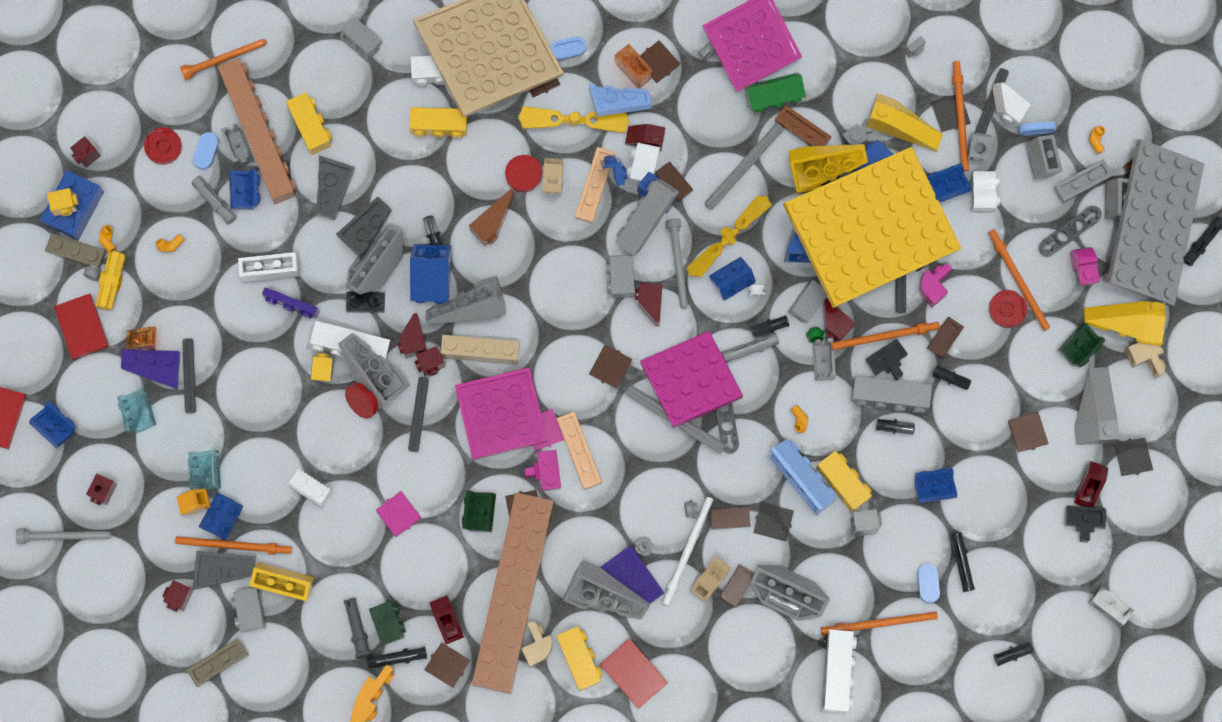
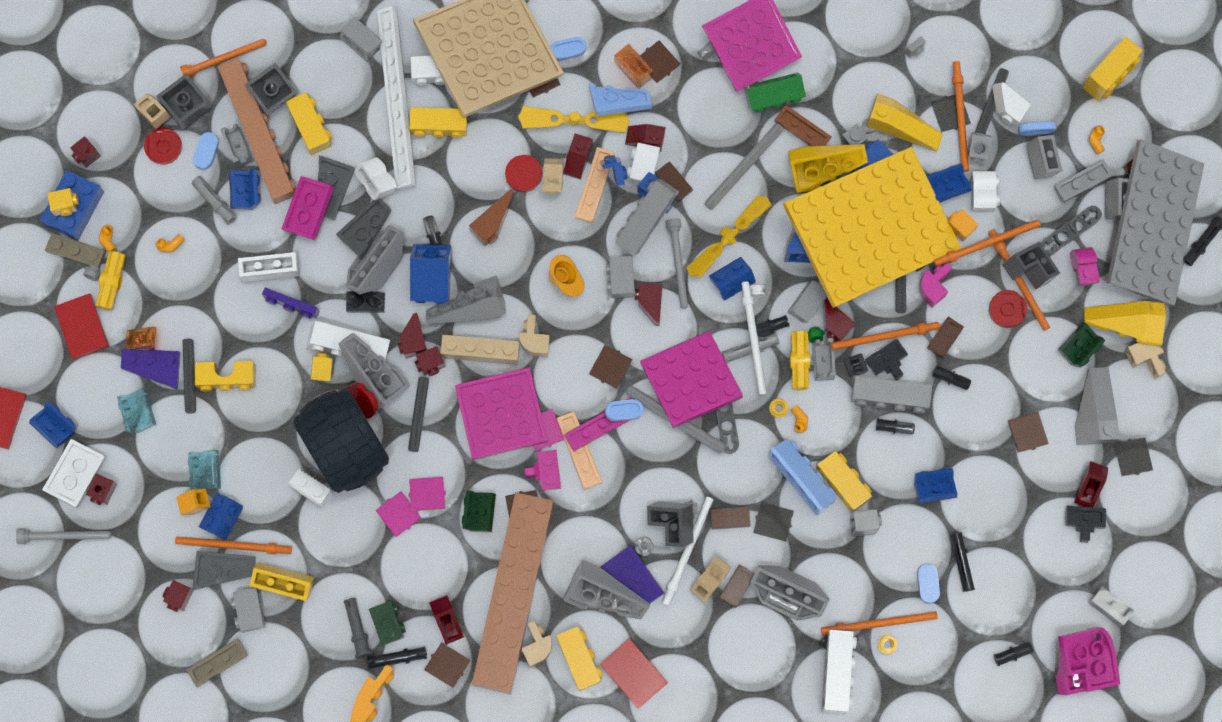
none -> white plate [42,439,106,508]
none -> tan brick [133,93,171,130]
none -> dark grey brick [156,74,212,131]
none -> yellow arch [195,361,256,392]
none -> dark grey slope [245,63,298,115]
none -> dark pink plate [281,176,334,241]
none -> black wheel [293,388,389,493]
none -> white brick [355,157,397,200]
none -> white plate [377,6,416,190]
none -> dark pink piece [408,477,446,511]
none -> tan brick [519,314,550,358]
none -> light orange piece [548,255,584,297]
none -> dark red slope [563,133,593,180]
none -> dark pink tile [564,398,631,452]
none -> light blue tile [605,399,644,422]
none -> dark grey brick [647,502,694,547]
none -> white bar [741,282,766,395]
none -> yellow plate [769,398,789,418]
none -> yellow piece [790,331,810,390]
none -> black tile [843,353,868,378]
none -> yellow plate [878,635,897,654]
none -> orange bar [933,219,1041,267]
none -> light orange brick [948,209,979,242]
none -> dark grey brick [1002,242,1060,289]
none -> dark pink slope [1055,627,1120,695]
none -> yellow brick [1082,36,1143,102]

